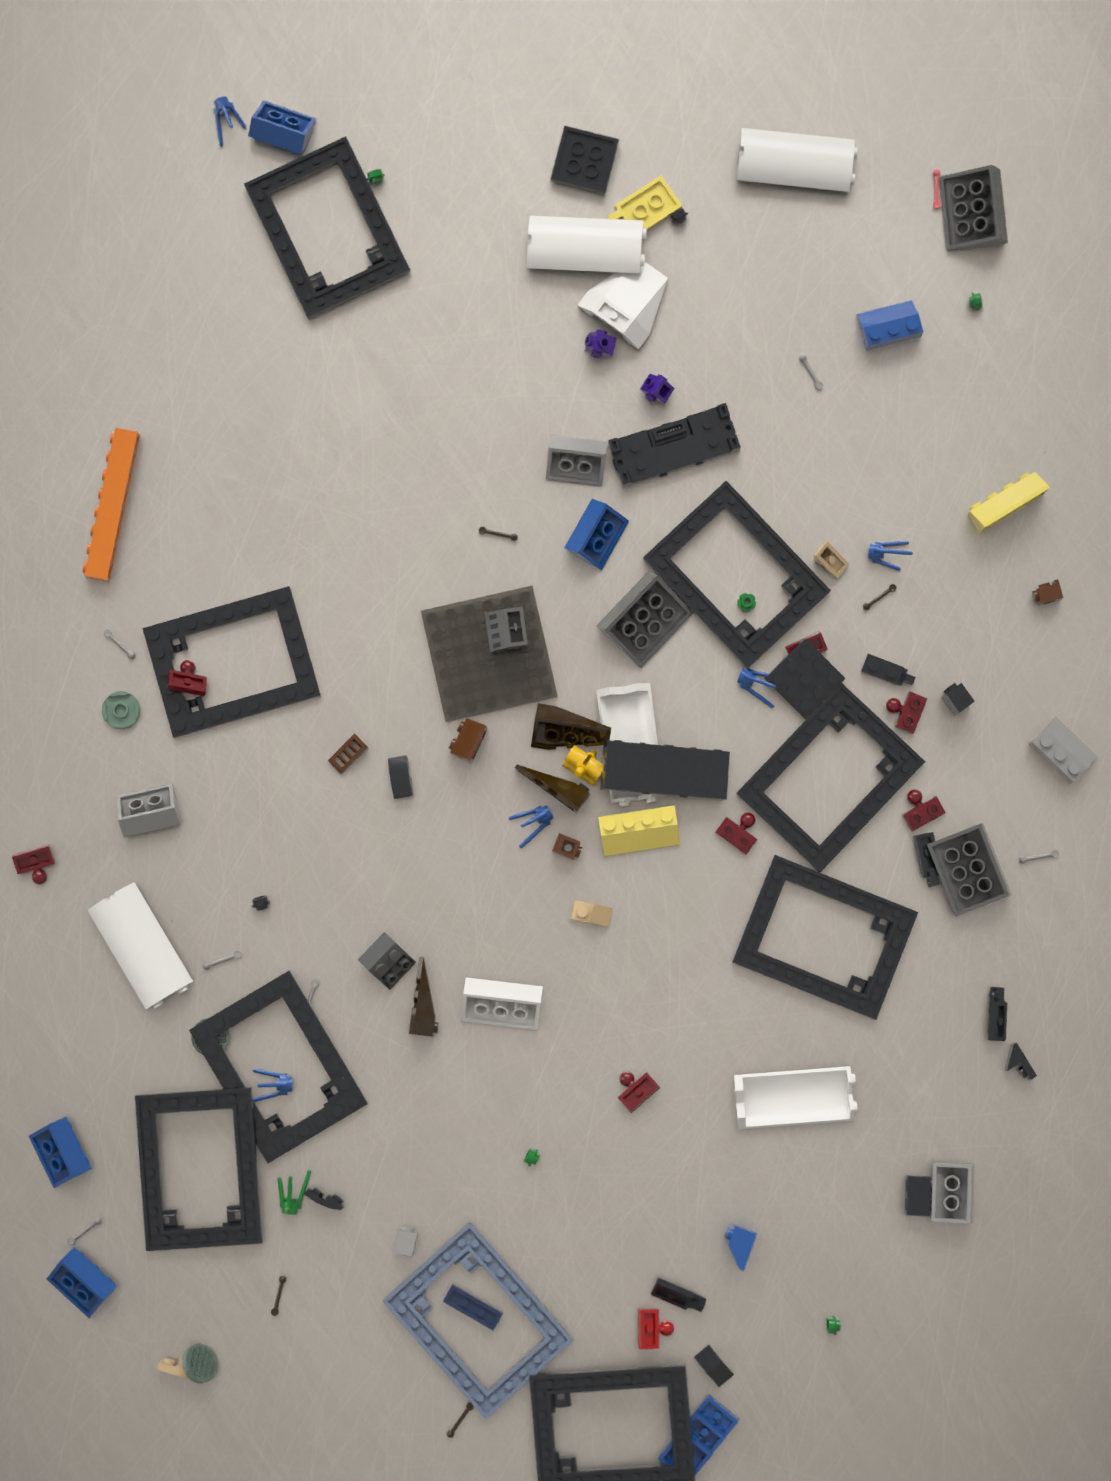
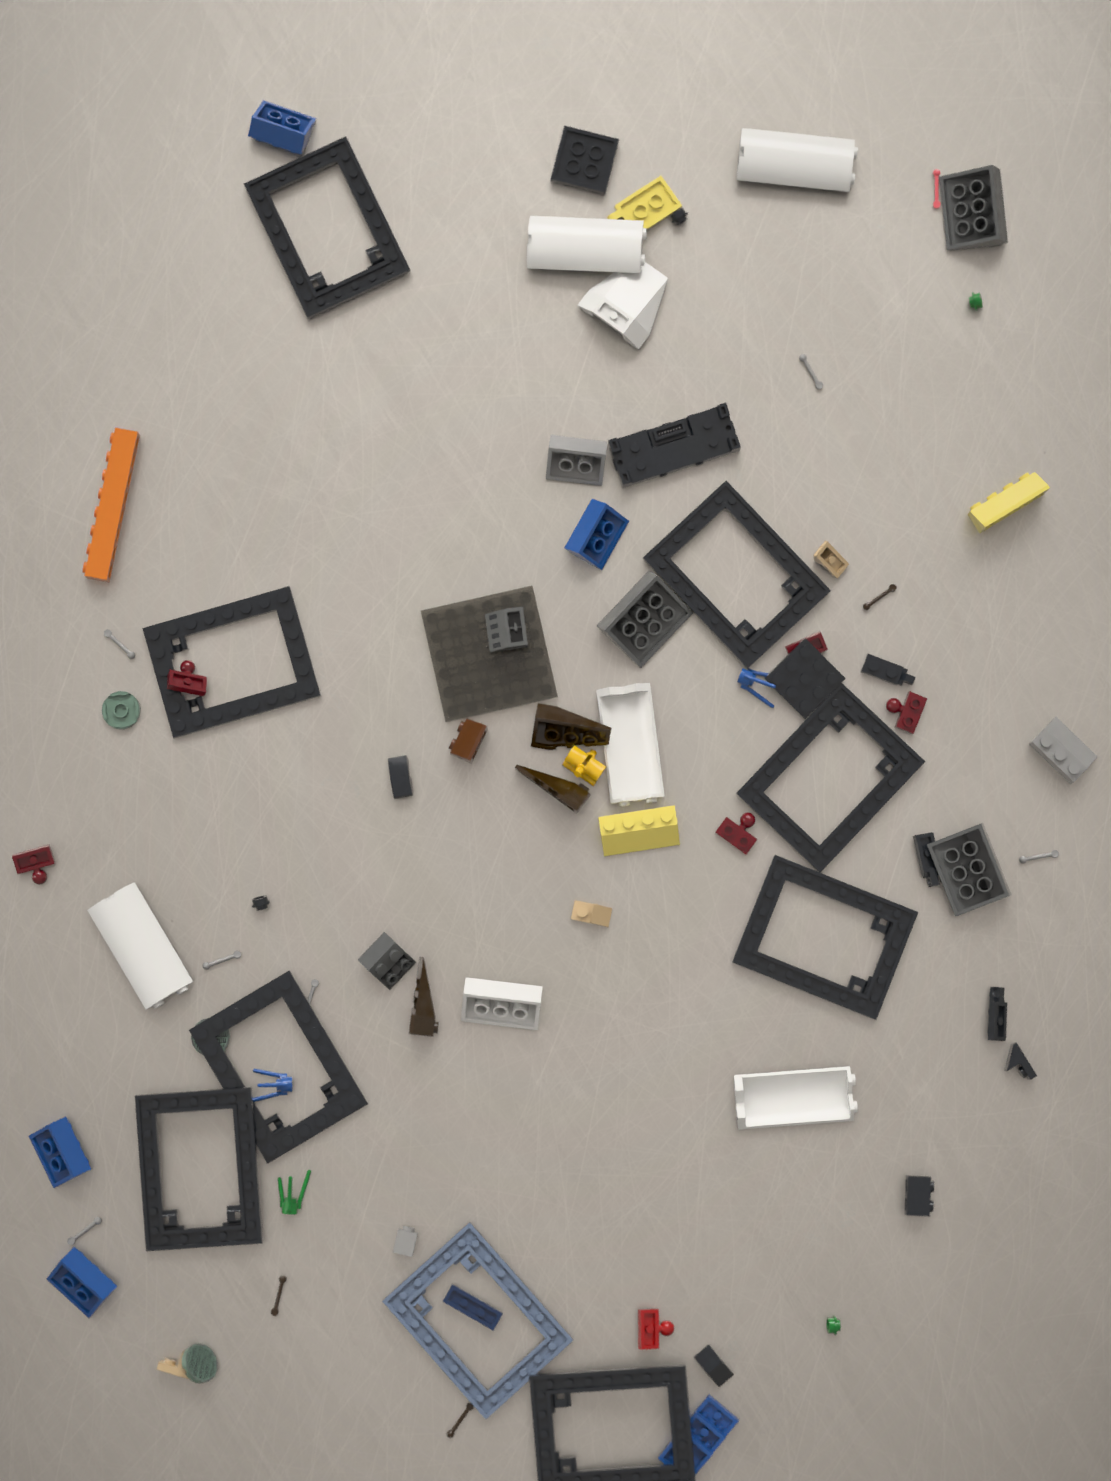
light grey slope [116,784,180,837] -> none
blue plant [213,96,246,146] -> none
black slope [304,1187,345,1210] -> none
reddish brown slope [328,733,368,774] -> none
green plate [367,169,385,184] -> none
dark brown hinge [479,526,518,541] -> none
blue plant [509,805,554,848] -> none
green plate [524,1148,540,1167] -> none
reddish brown brick [552,833,583,860] -> none
dark purple brick [585,329,617,358] -> none
black piece [600,740,730,801] -> none
dark red plate [618,1071,660,1113] -> none
dark purple brick [640,374,675,404] -> none
black hinge [651,1278,707,1312] -> none
blue slope [724,1224,757,1271] -> none
green plate [737,593,756,612] -> none
blue slope [857,300,923,351] -> none
blue plant [868,541,913,571] -> none
dark red plate [902,789,946,832] -> none
light grey slope [931,1163,974,1224] -> none
black brick [941,683,975,716] -> none
reddish brown brick [1032,579,1063,606] -> none

